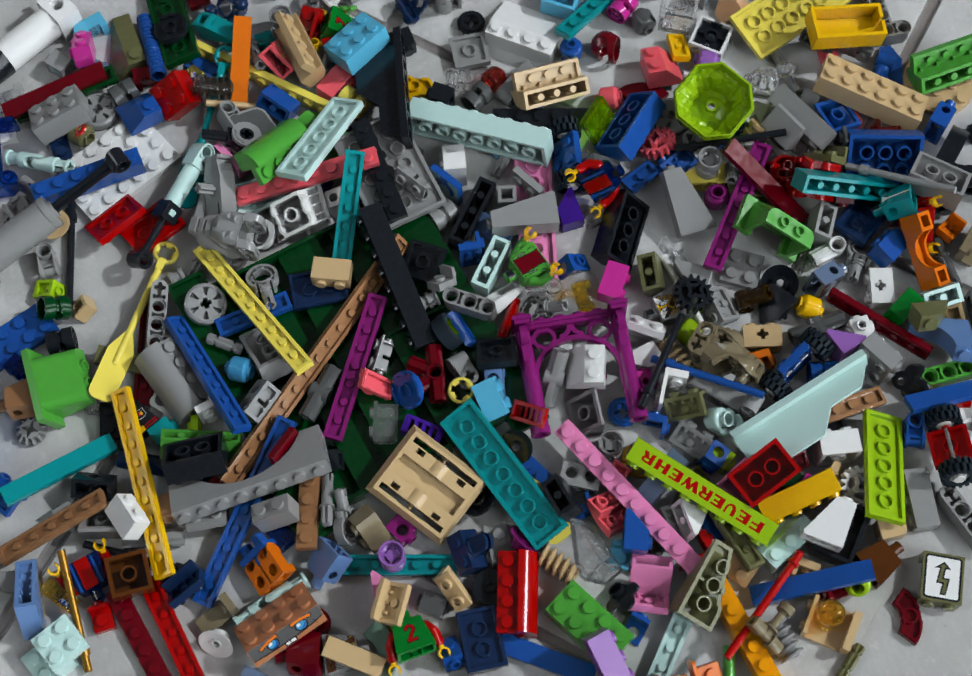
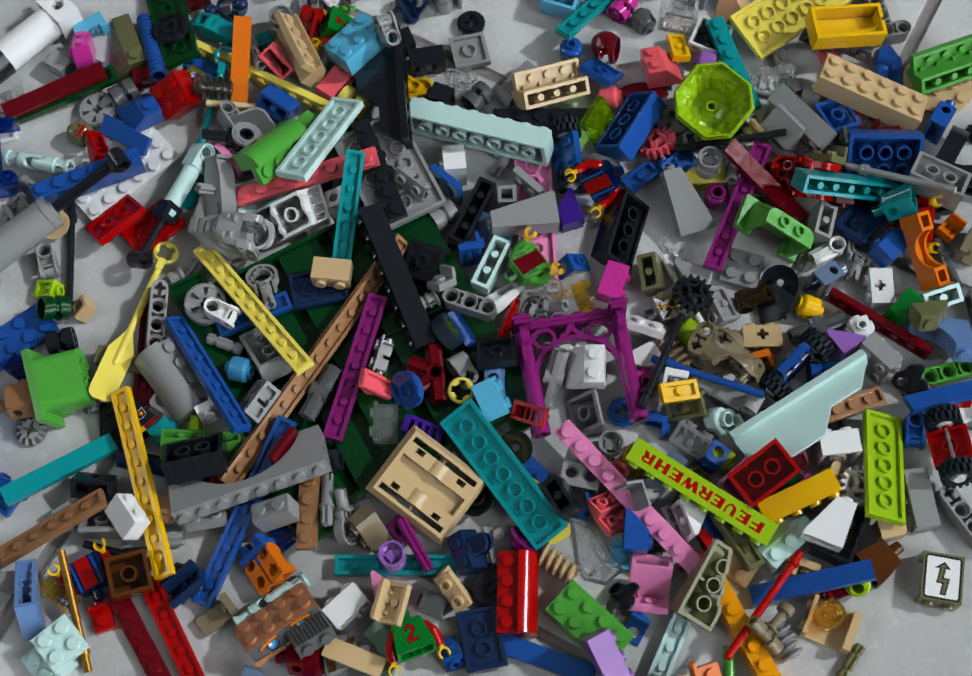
light grey brick [28,84,92,145] -> none
dark blue plate [49,134,73,160] -> none
white piece [198,628,233,658] -> none
medium blue torso [307,536,353,589] -> none
clear red head [481,66,507,93] -> none
white slope [485,0,563,65] -> none
dark red tile [891,587,923,646] -> none
tan slope [945,301,967,320] -> none
none -> red slope [84,130,109,163]
none -> blue tile [99,115,153,156]
none -> white piece [204,297,242,329]
none -> dark grey brick [286,611,337,659]
none -> white brick [322,582,374,631]
none -> light grey piece [373,10,401,48]
none -> magenta axle [396,516,434,573]
none -> black brick [408,44,447,77]
none -> blue tile [578,57,624,88]
none -> light grey bracket [614,479,659,512]
none -> yellow plate [657,379,701,405]
none -> teal plate [705,16,761,110]

